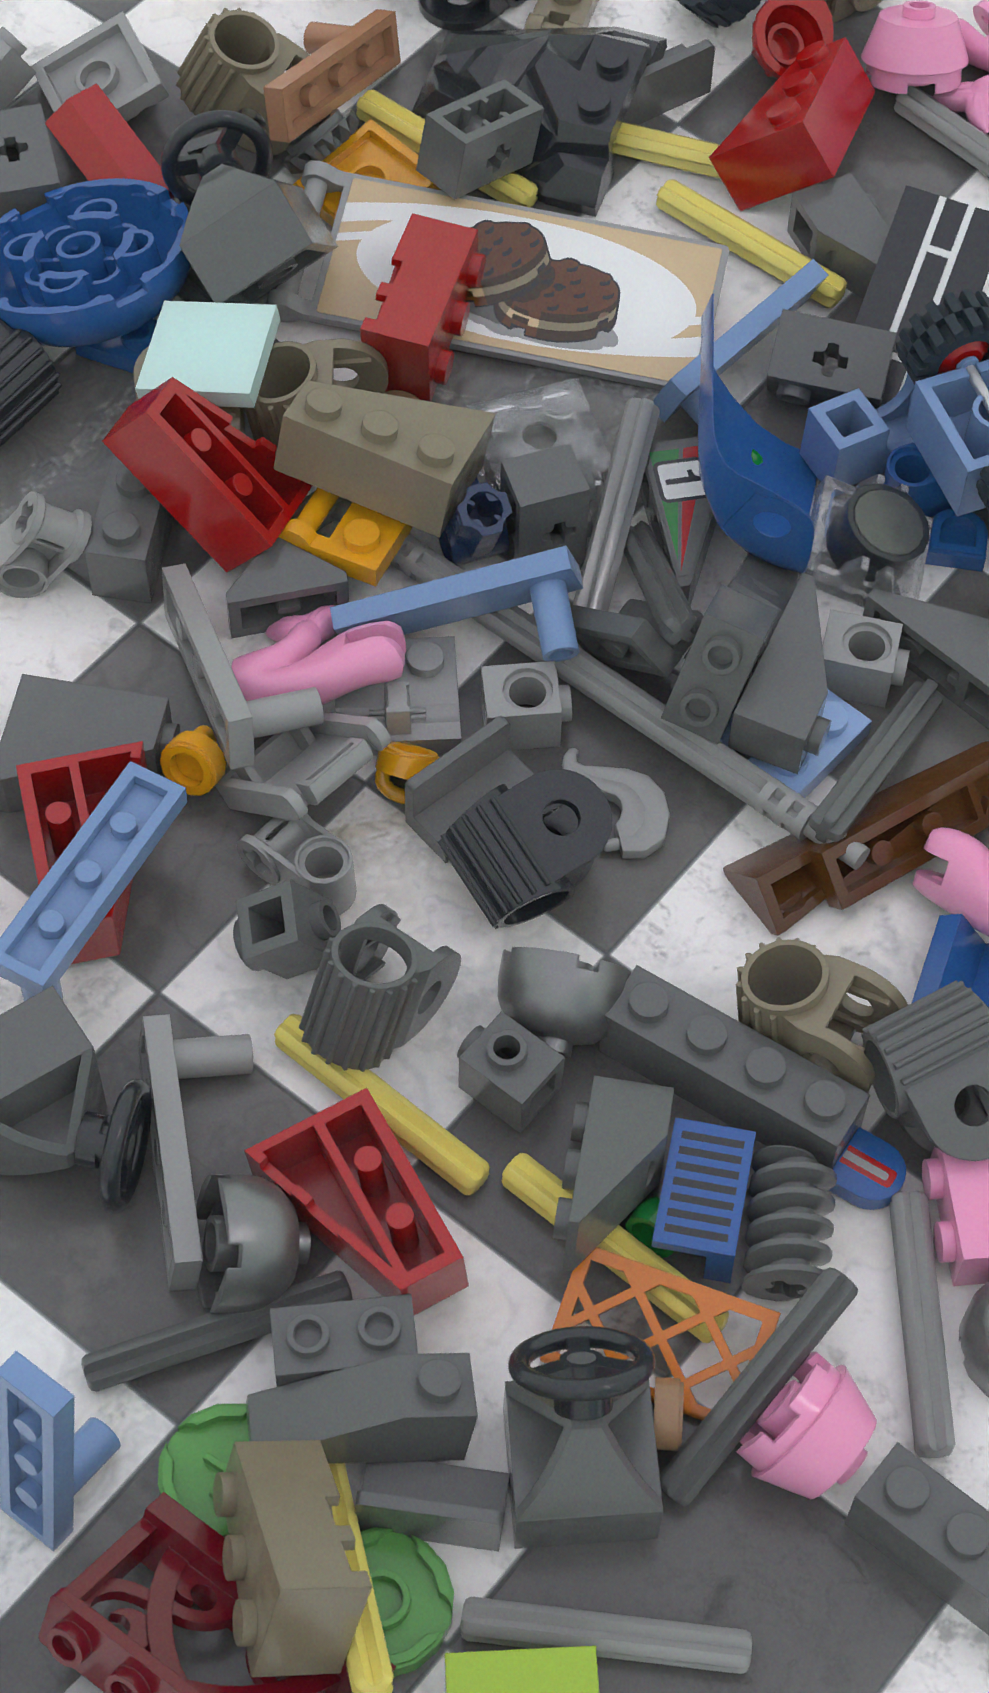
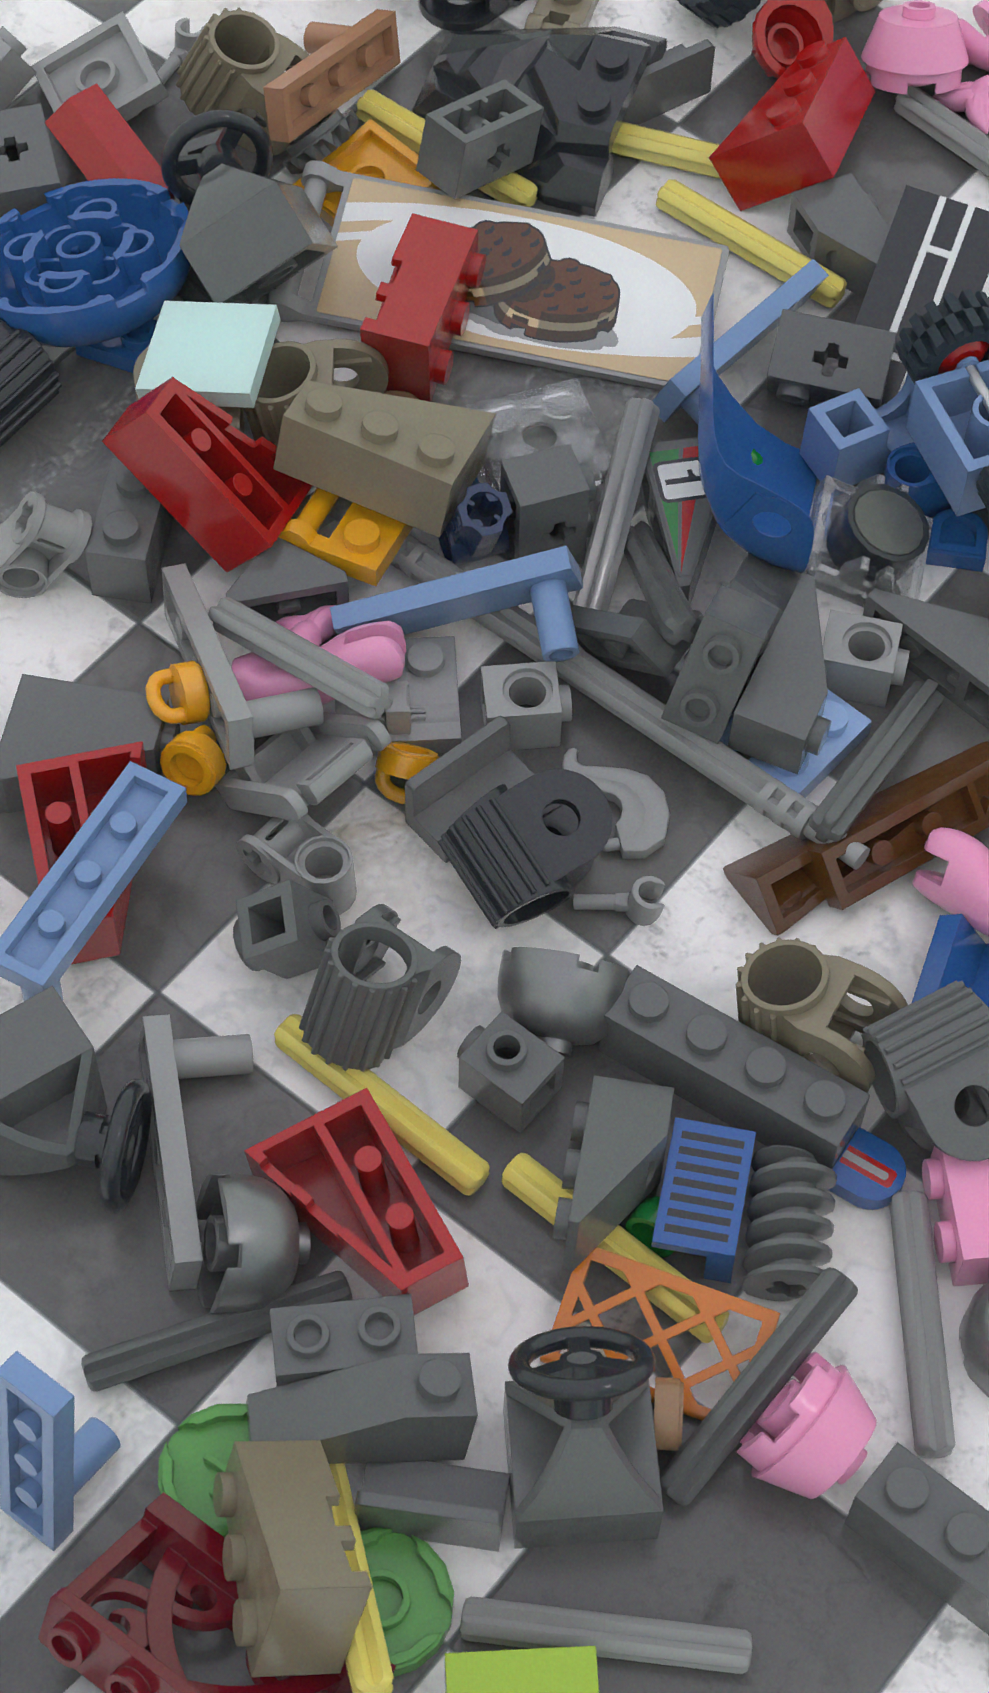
none -> light orange tile [145,660,210,725]
none -> light grey hand [157,18,204,85]
none -> light grey axle [208,597,393,719]
none -> light grey hand [573,876,665,926]

